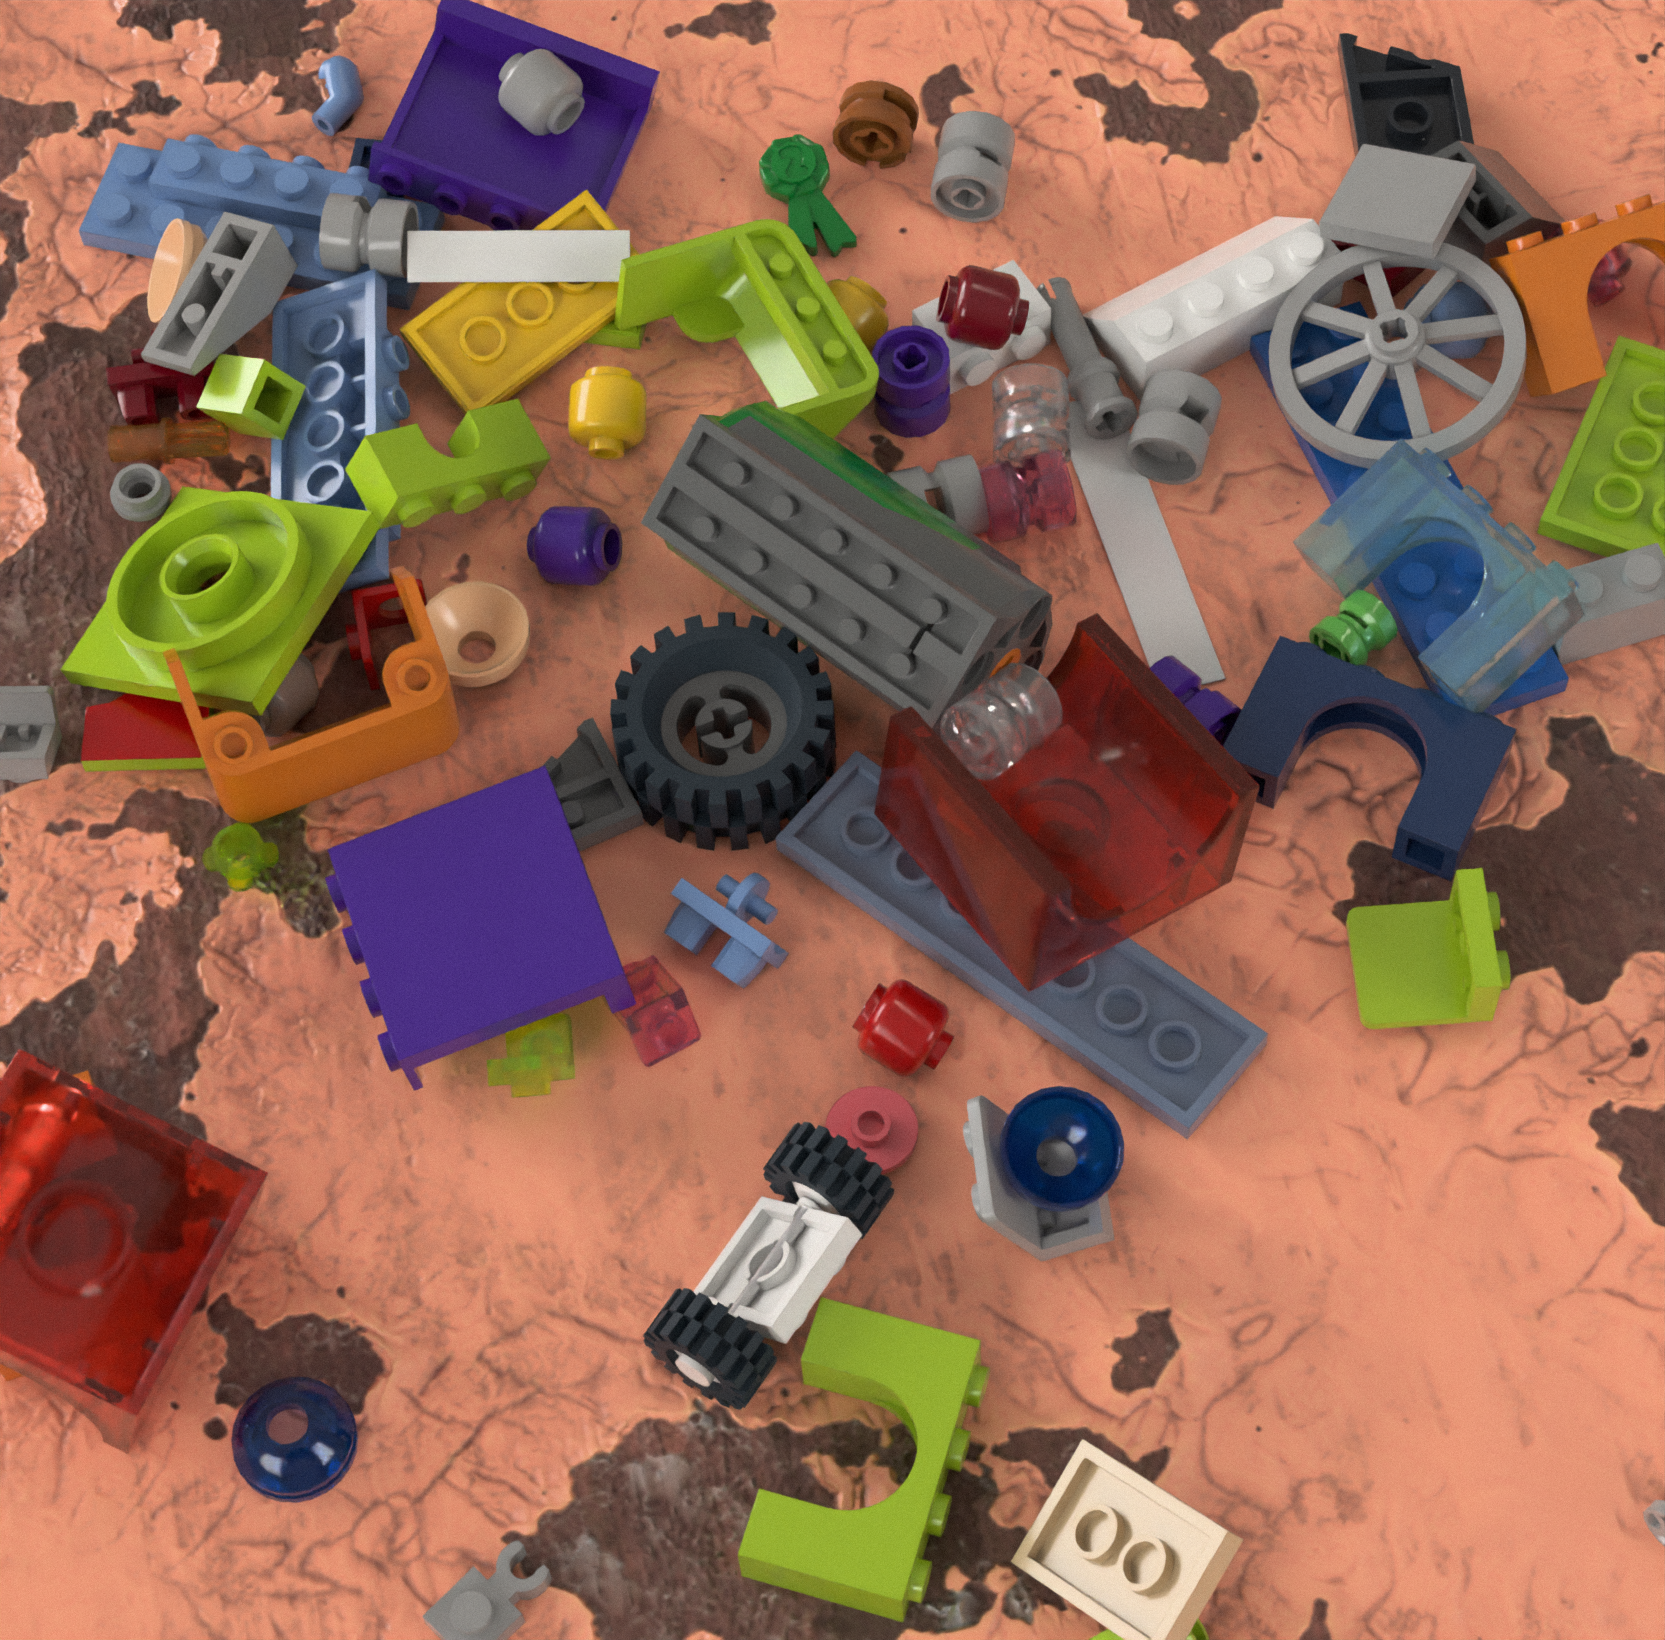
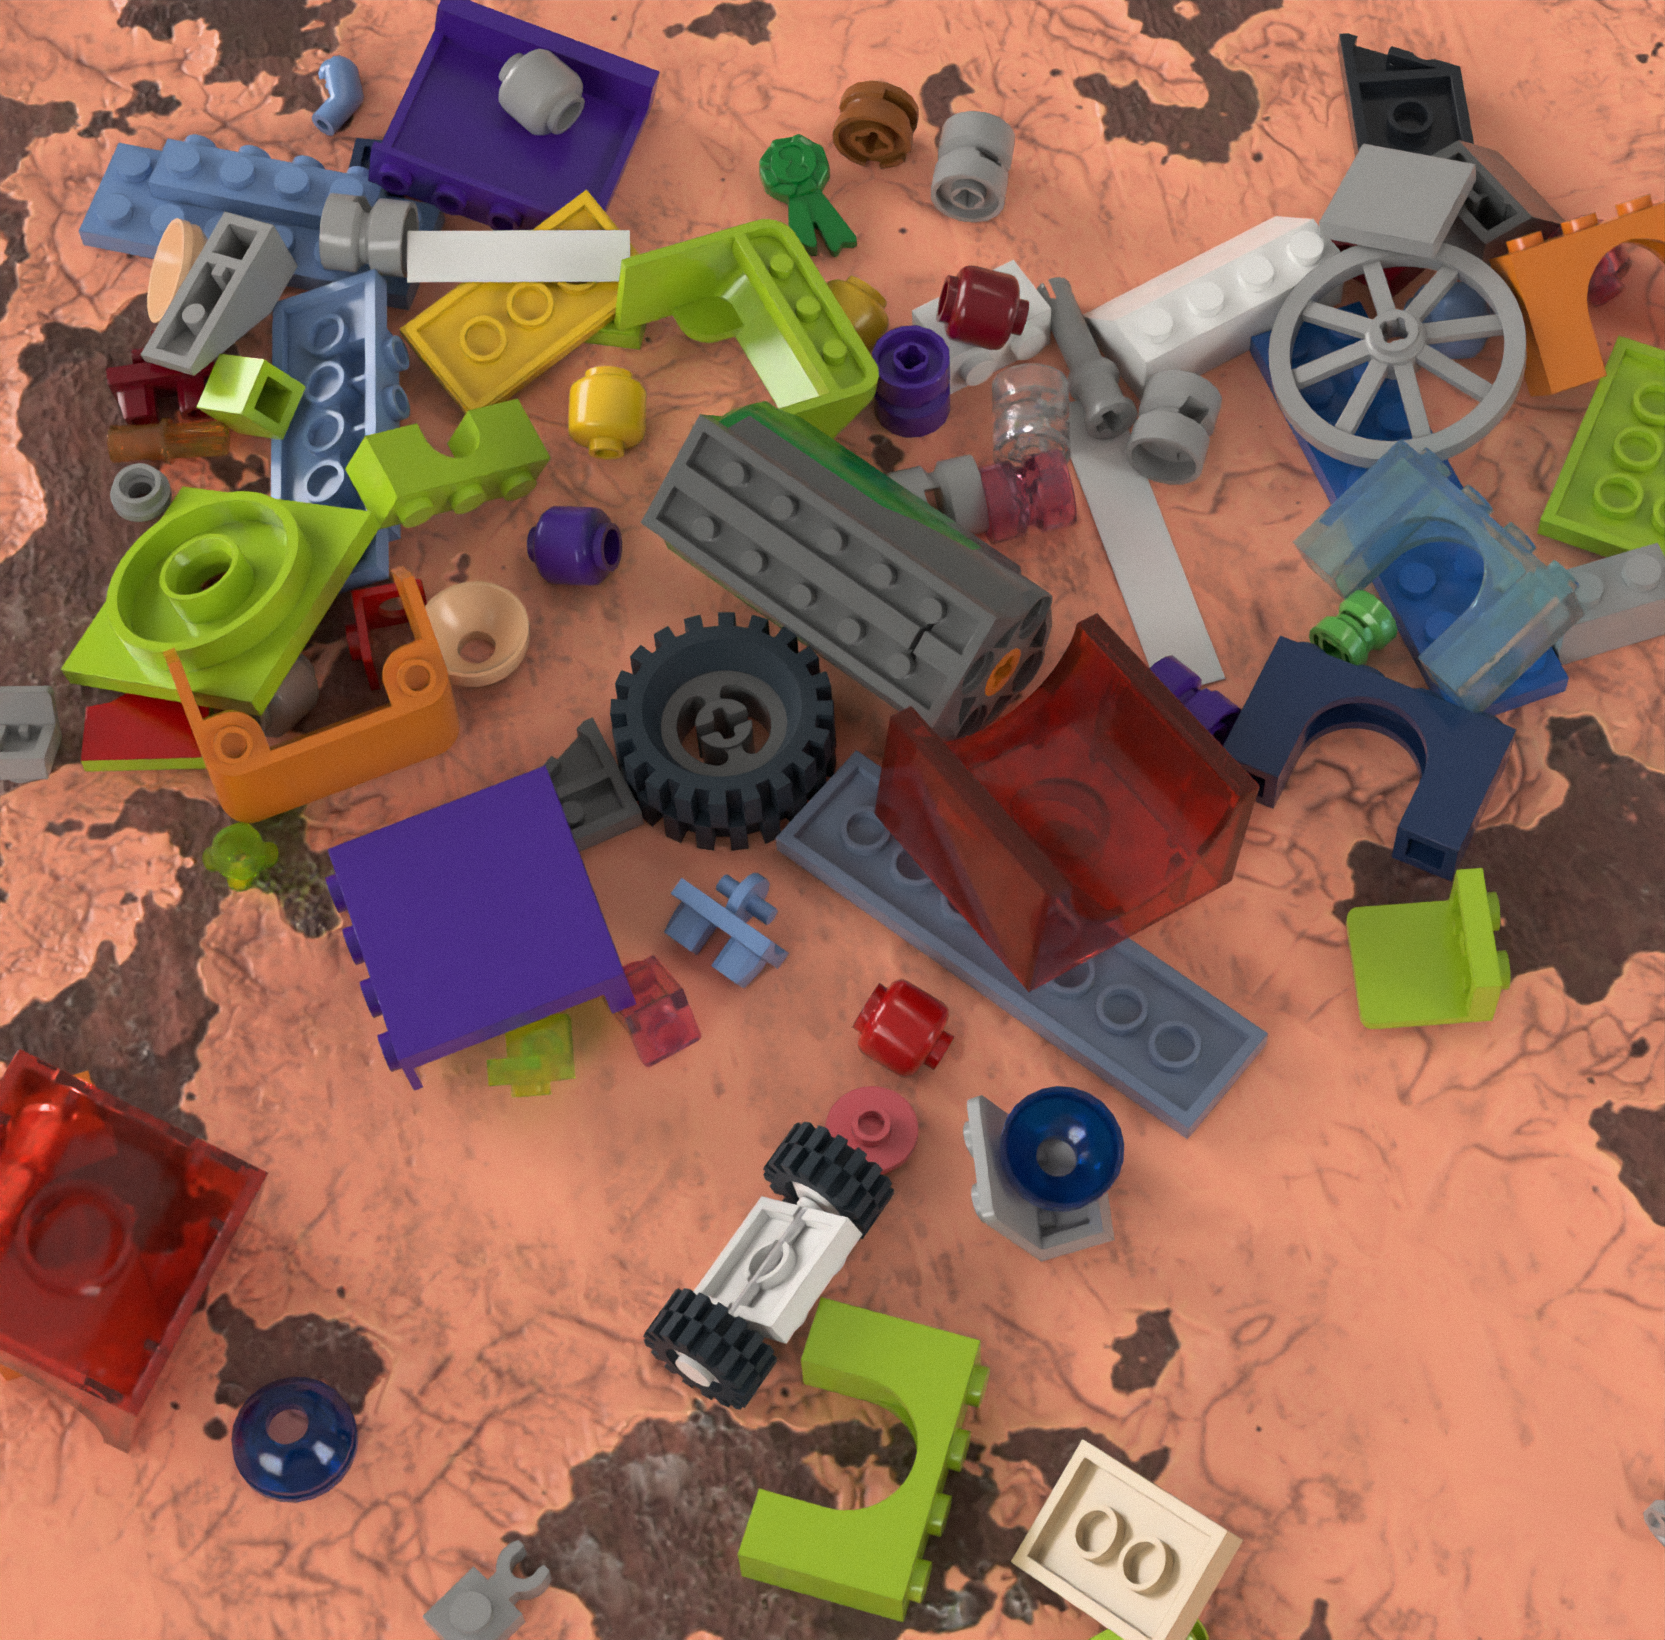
clear wheel [940,663,1062,780] -> none

